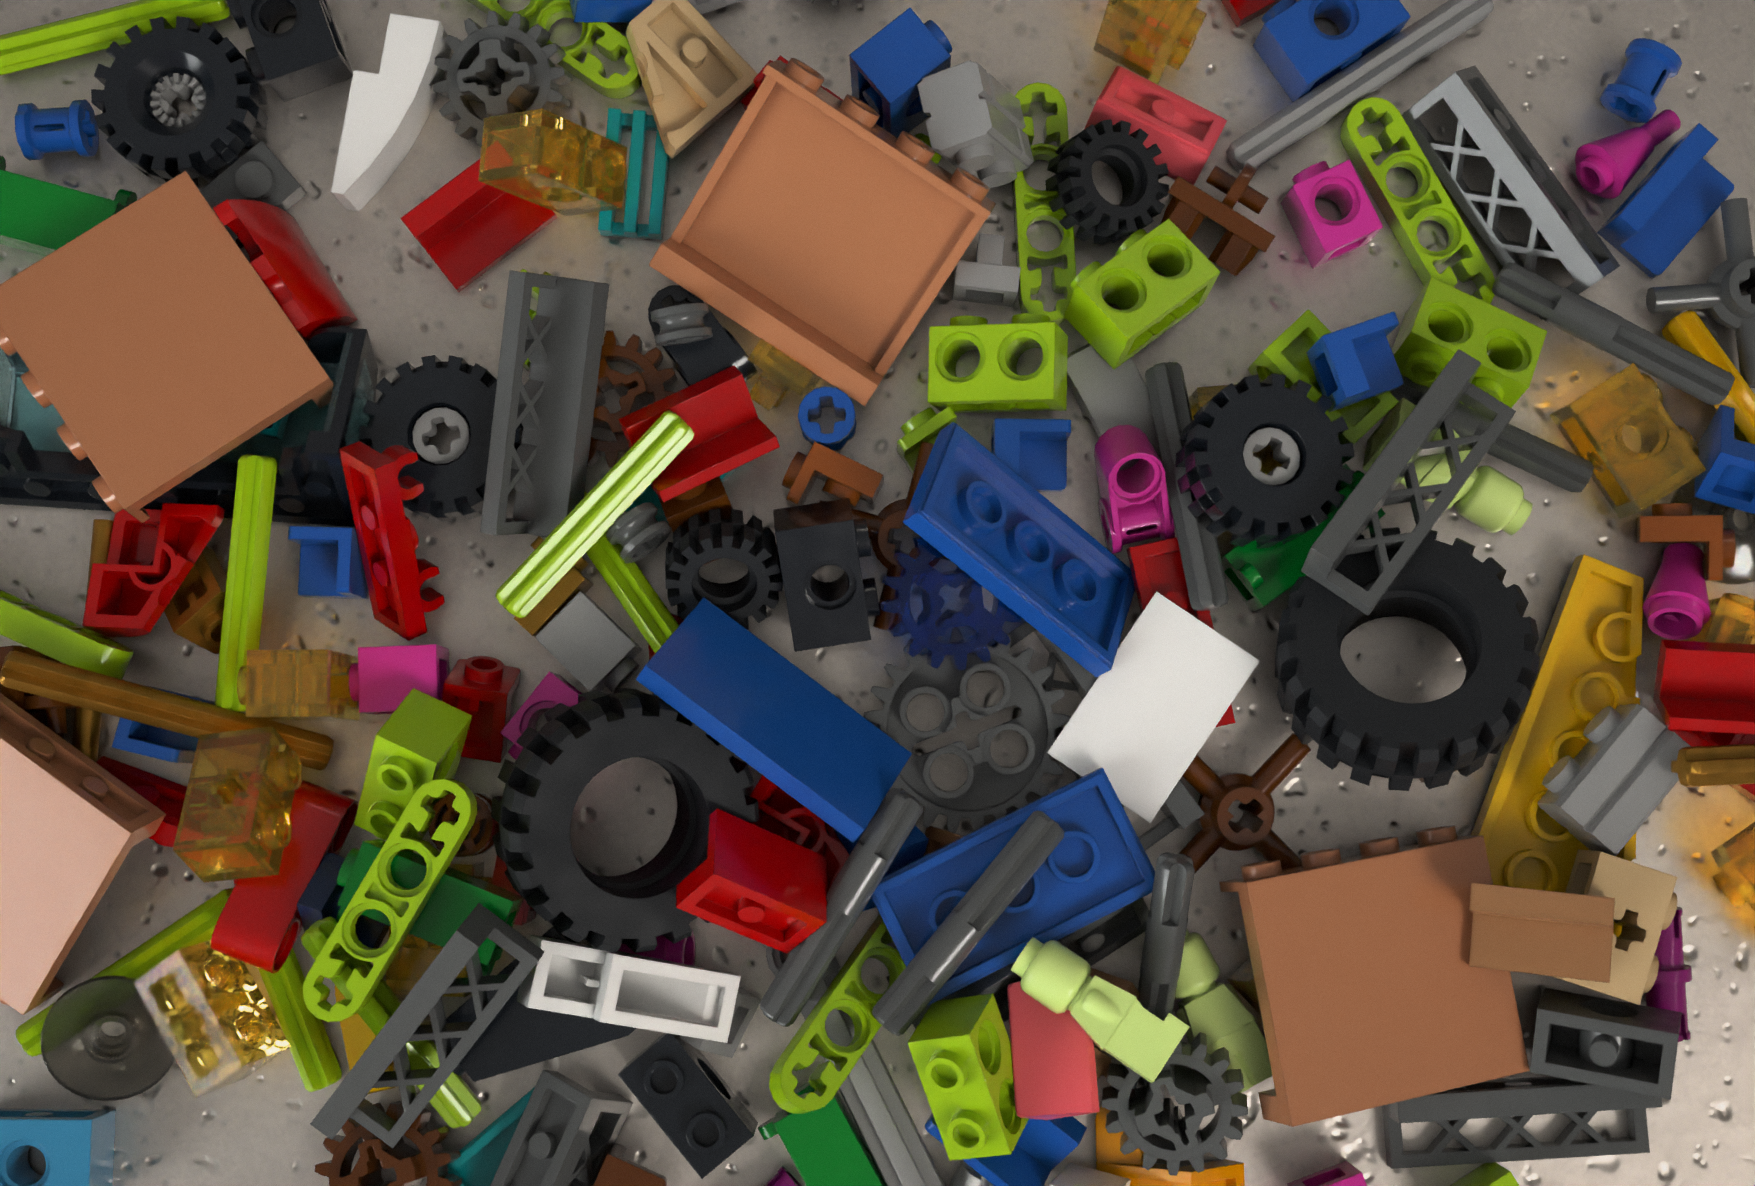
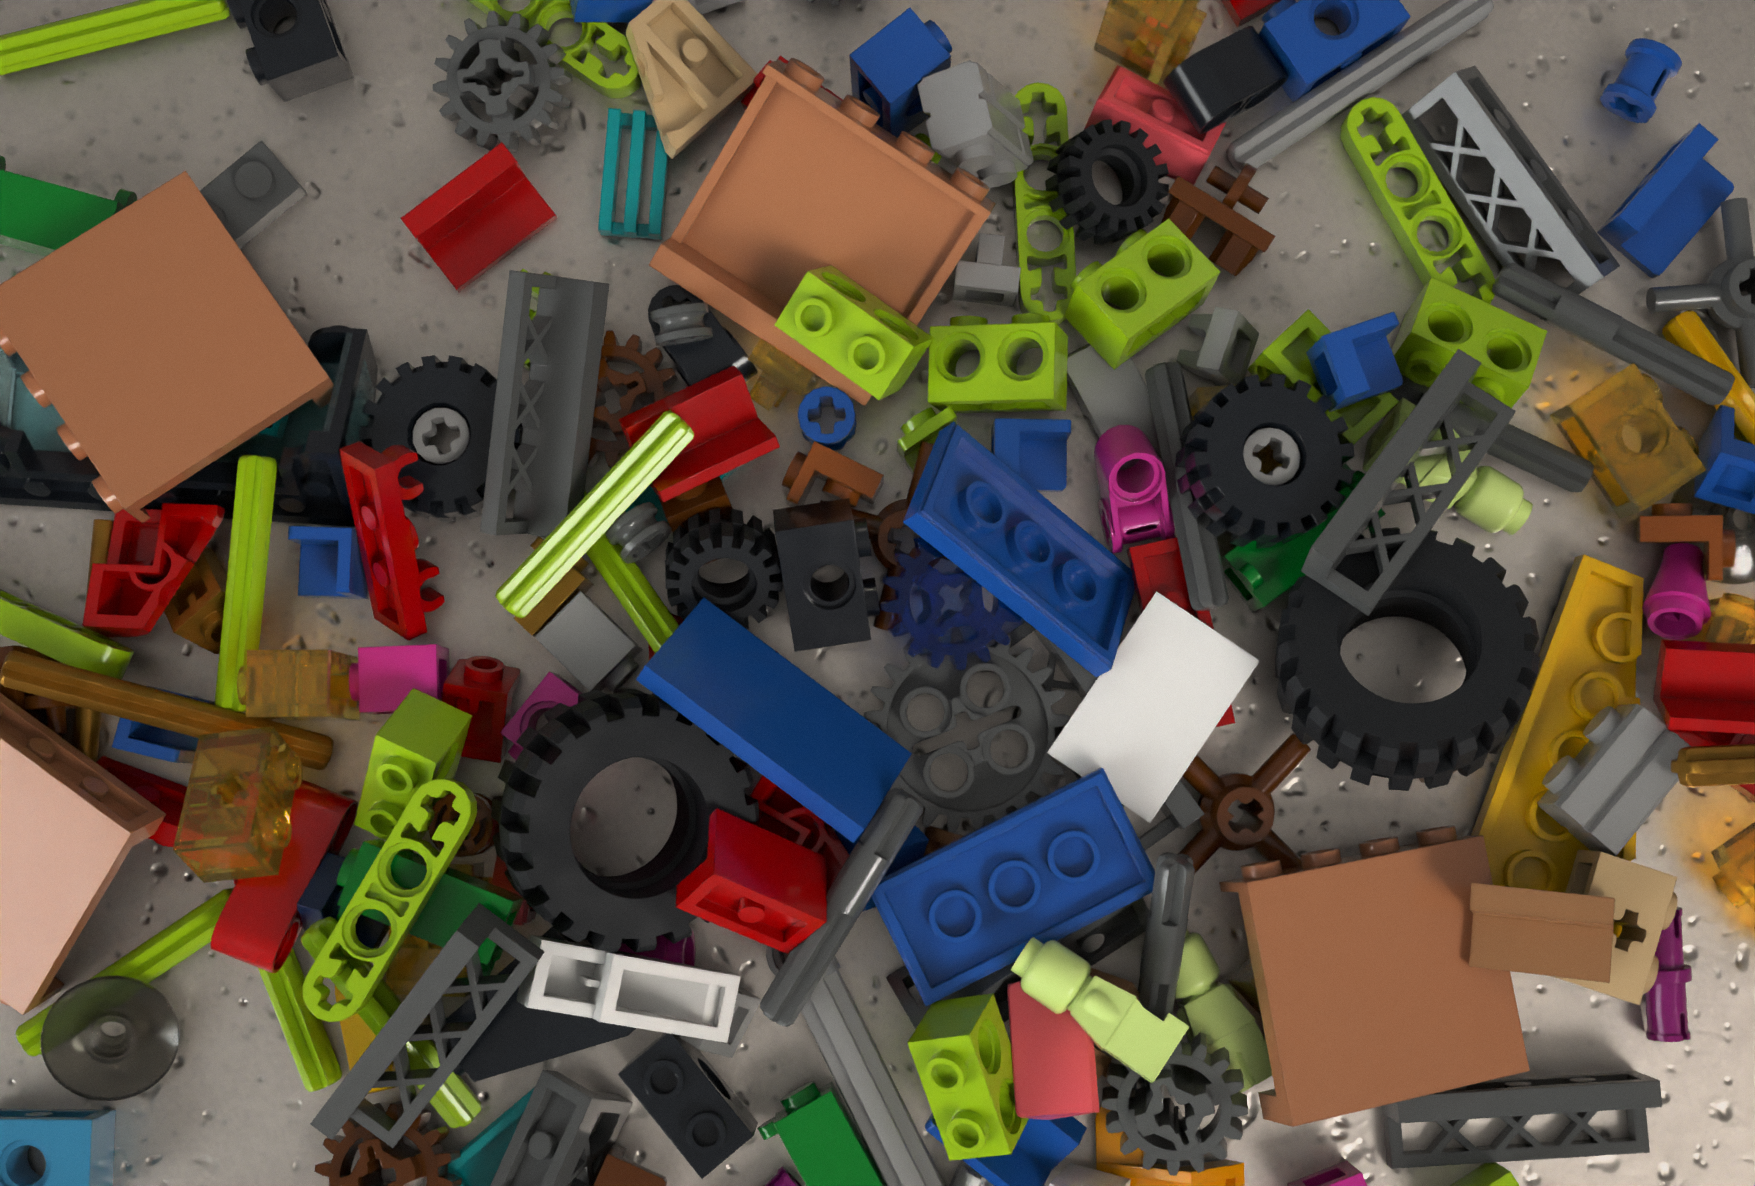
blue bush [15,99,99,161] -> none
black bush [91,16,268,188] -> none
clear yellow brick [133,940,291,1098] -> none
red slope [213,199,358,340] -> none
white slope [331,13,451,212] -> none
clear yellow brick [478,108,627,216] -> none
lime beam [769,913,906,1114] -> none
dark grey axle [872,810,1065,1036] -> none
dark pink brick [1280,159,1383,269] -> none
dark grey brick [1530,988,1682,1100] -> none
dark pink cone [1575,109,1681,199] -> none
none -> lime brick [775,265,934,400]
none -> black beam [1163,26,1288,134]
none -> light grey tile [1176,307,1259,388]

